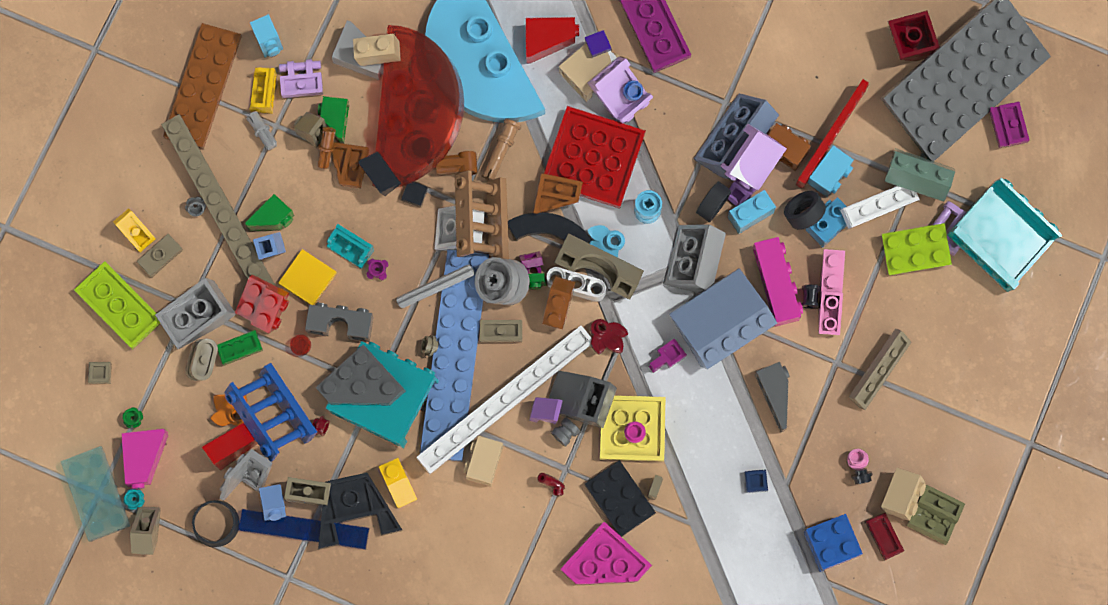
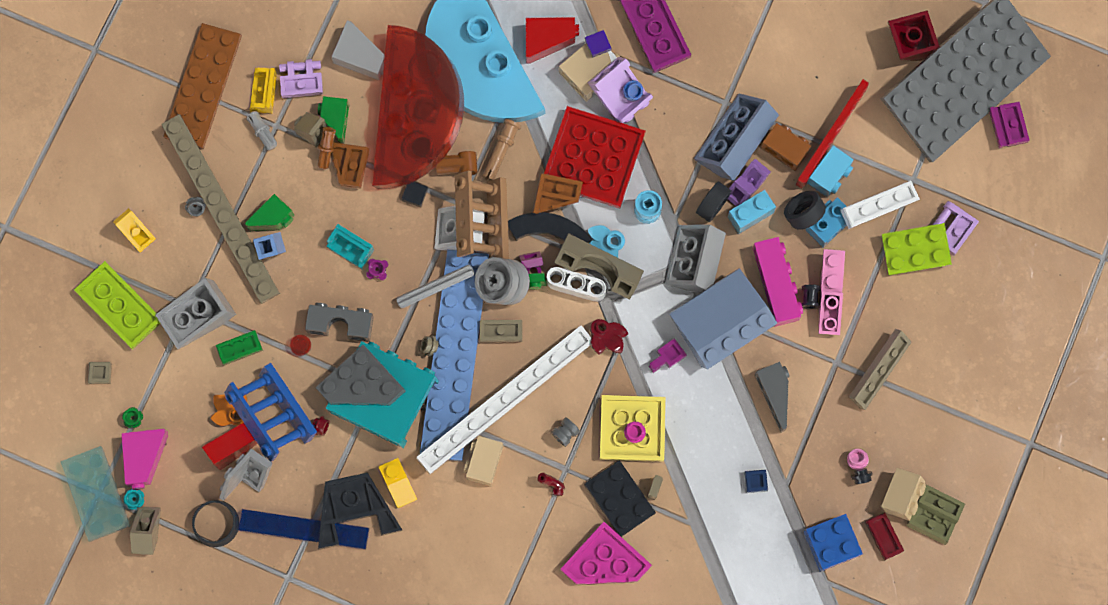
dark tan plate [137,234,183,277] -> none
dark tan brick [186,339,218,381] -> none
plate [235,275,289,333] -> none
medium azure brick [250,14,283,57] -> none
medium blue brick [259,484,286,521] -> none
yellow tile [278,249,337,305] -> none
dark tan slope [284,477,331,505] -> none
tan brick [353,33,401,66] -> none
black slope [358,151,401,196] -> none
medium lavender slope [529,397,562,424] -> none
dark orange brick [542,276,576,330] -> none
dark grey slope [549,371,617,428] -> none
lavender panel [721,124,787,190] -> none
sand green slope [885,148,955,202] -> none
panel [947,178,1062,292] -> none

